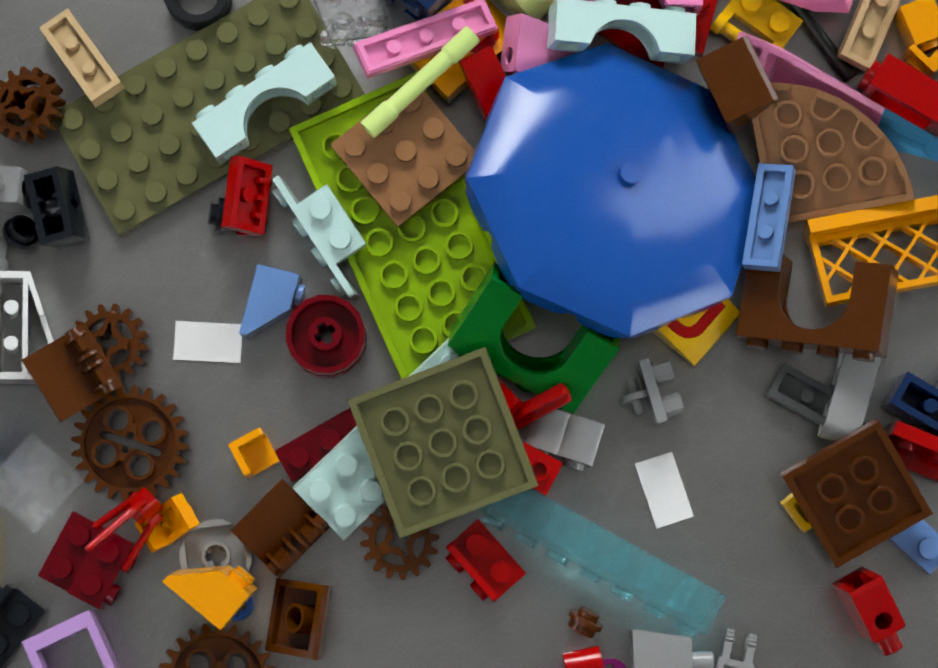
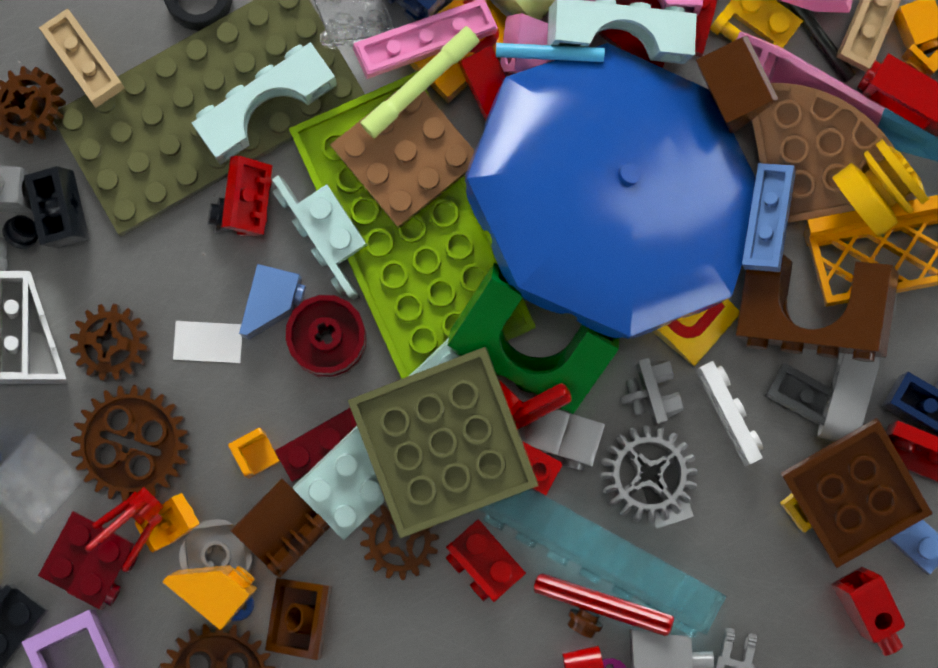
reddish brown hinge [21,324,123,423] -> none
none -> medium azure bar [496,43,605,62]
none -> red axle [533,573,674,636]
none -> light grey gear [599,425,698,524]
none -> white plate [696,361,764,467]
none -> yellow wheel [832,139,929,237]

